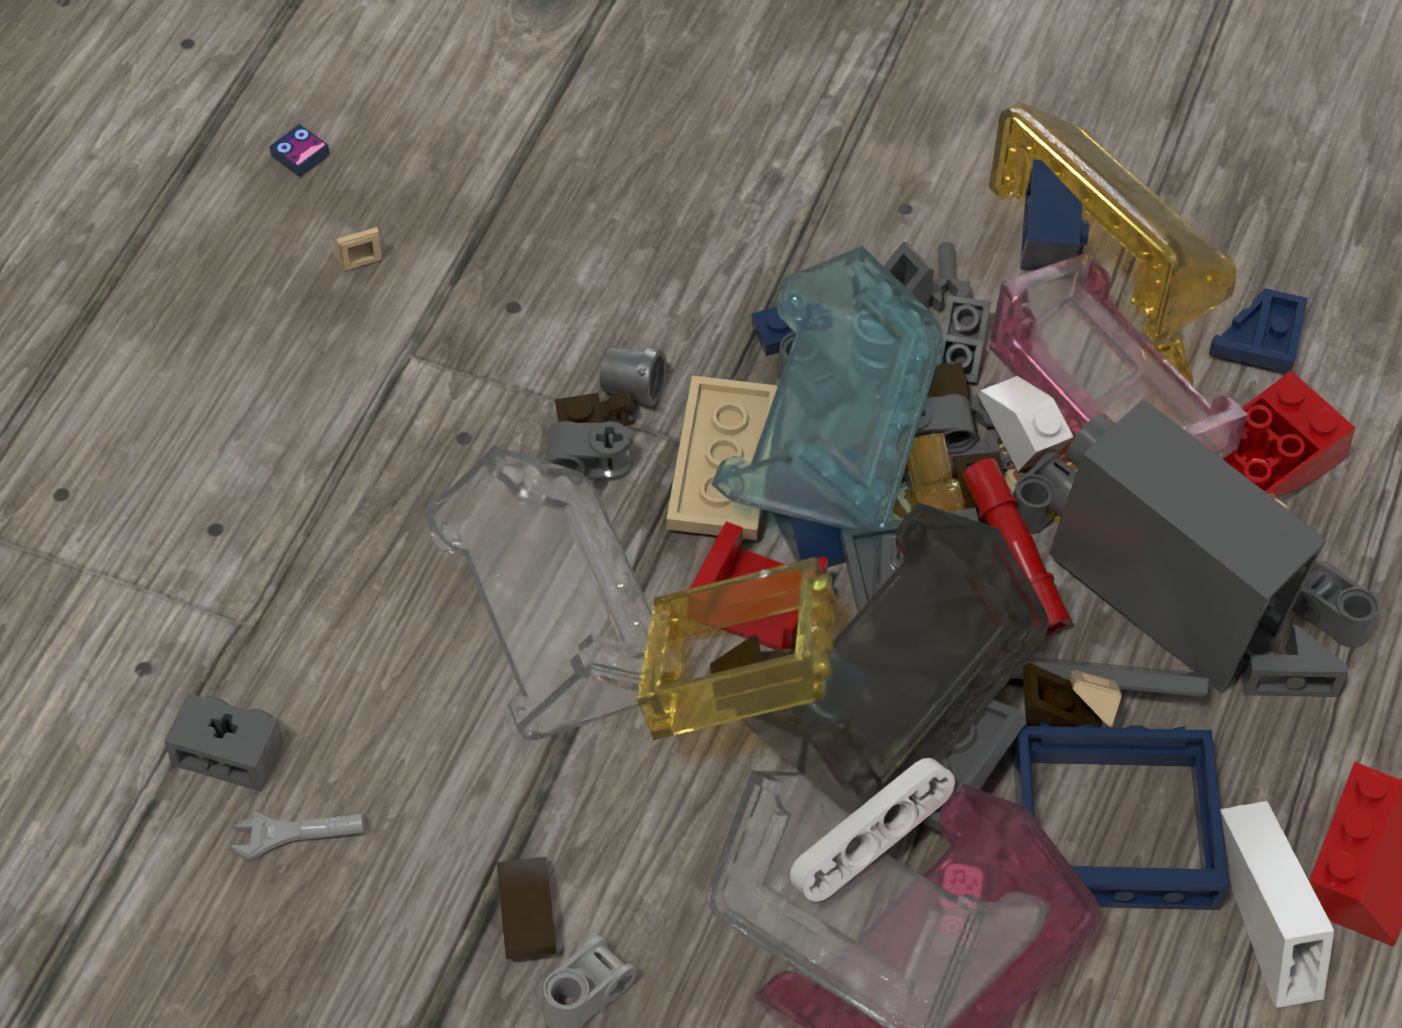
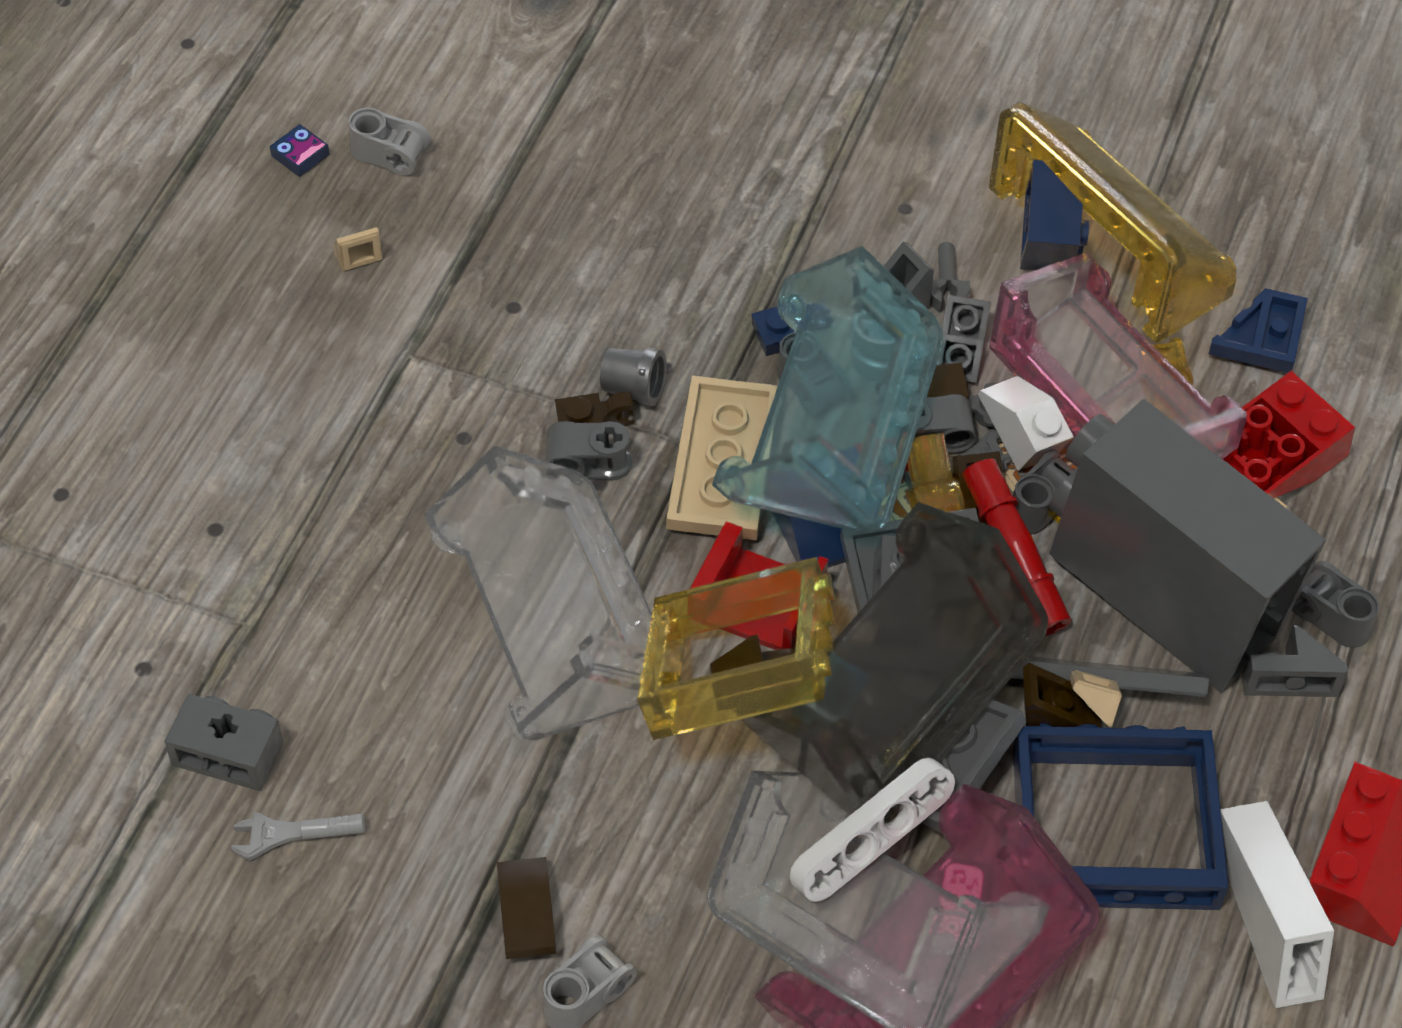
none -> light grey piece [349,107,431,176]

